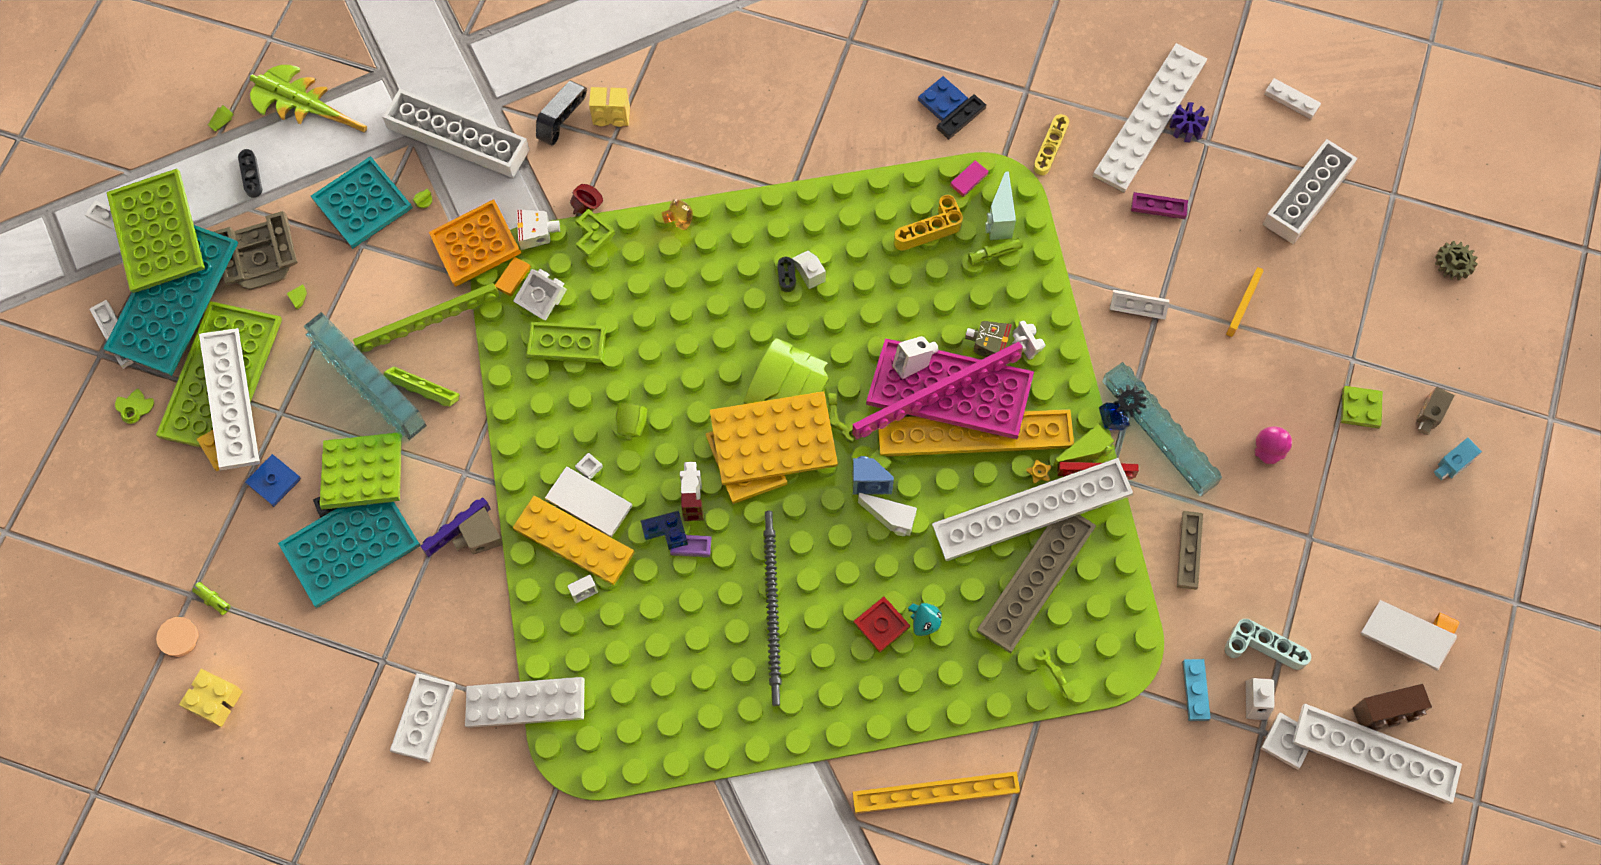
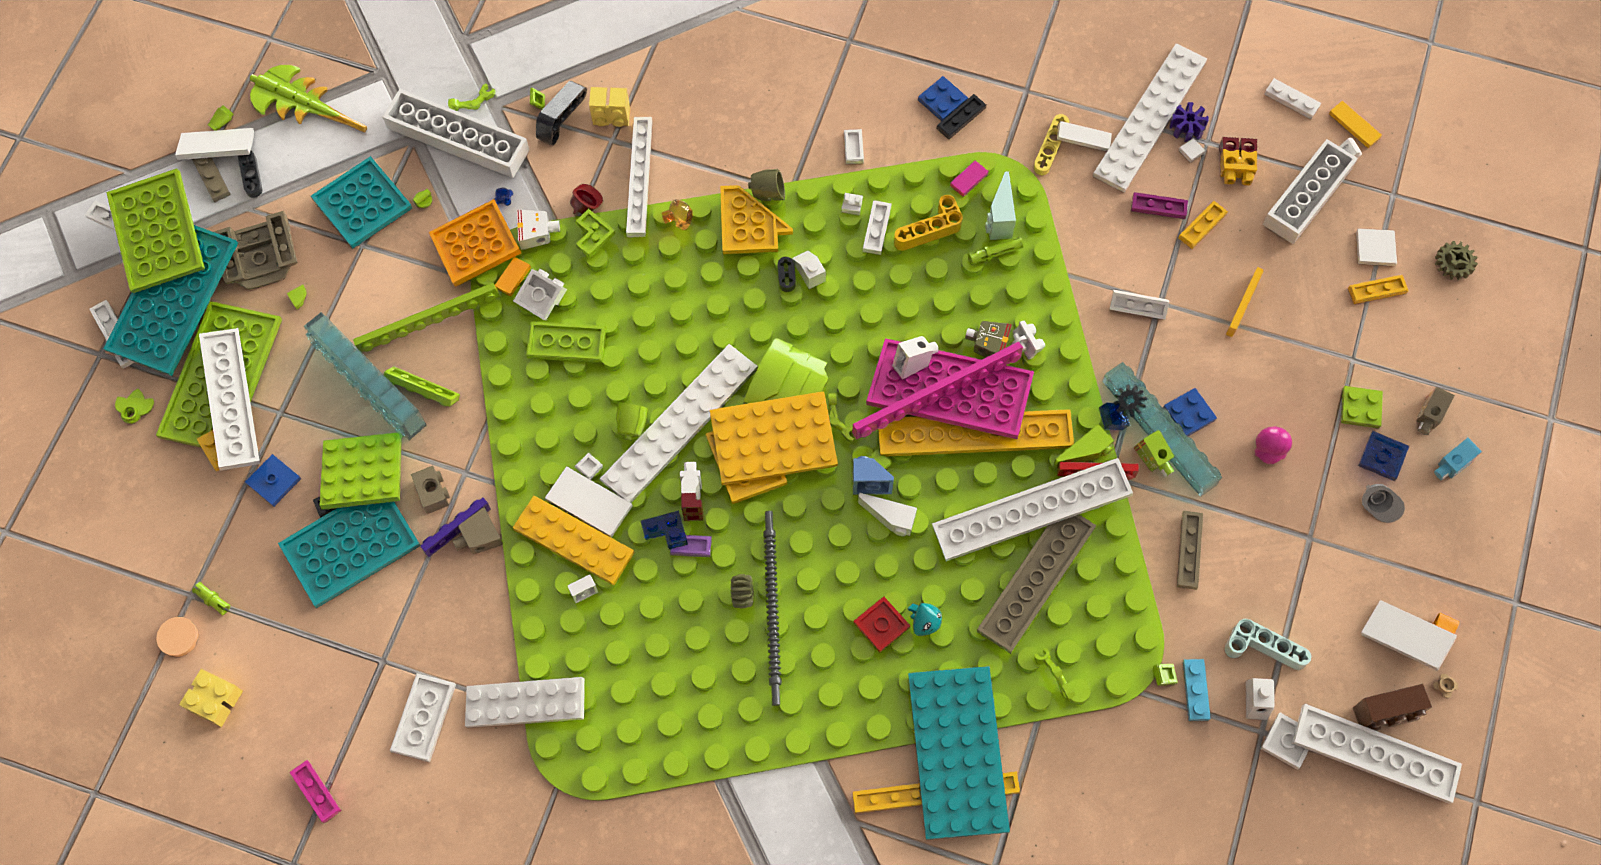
yellow plate [1026,460,1051,483] -> none
none -> white tile [175,128,254,160]
none -> dark tan plate [192,157,231,203]
none -> dark pink plate [290,760,342,823]
none -> dark tan brick [411,466,450,514]
none -> lime piece [448,83,495,111]
none -> clear blue plate [494,187,513,206]
none -> lime slope [529,88,545,110]
none -> white plate [600,344,758,503]
none -> white plate [626,117,652,237]
none -> yellow wing [720,185,793,254]
none -> olive gear [731,574,754,609]
none -> olive helmet [748,169,785,201]
none -> white tile [841,193,863,215]
none -> white tile [844,129,864,164]
none -> white plate [863,200,891,255]
none -> teal plate [908,666,1010,840]
none -> white tile [1057,121,1112,152]
none -> lime torso [1133,430,1174,477]
none -> lime tile [1153,664,1178,686]
none -> blue plate [1163,388,1217,438]
none -> yellow tile [1178,201,1228,249]
none -> white tile [1179,138,1205,163]
none -> yellow hips [1219,137,1257,186]
none -> yellow tile [1329,101,1382,148]
none -> white tile [1339,138,1362,158]
none -> yellow tile [1348,275,1409,304]
none -> white tile [1356,229,1397,266]
none -> clear blue plate [1358,431,1409,481]
none -> light grey piece [1362,484,1405,523]
none -> tan plate [1433,674,1458,698]

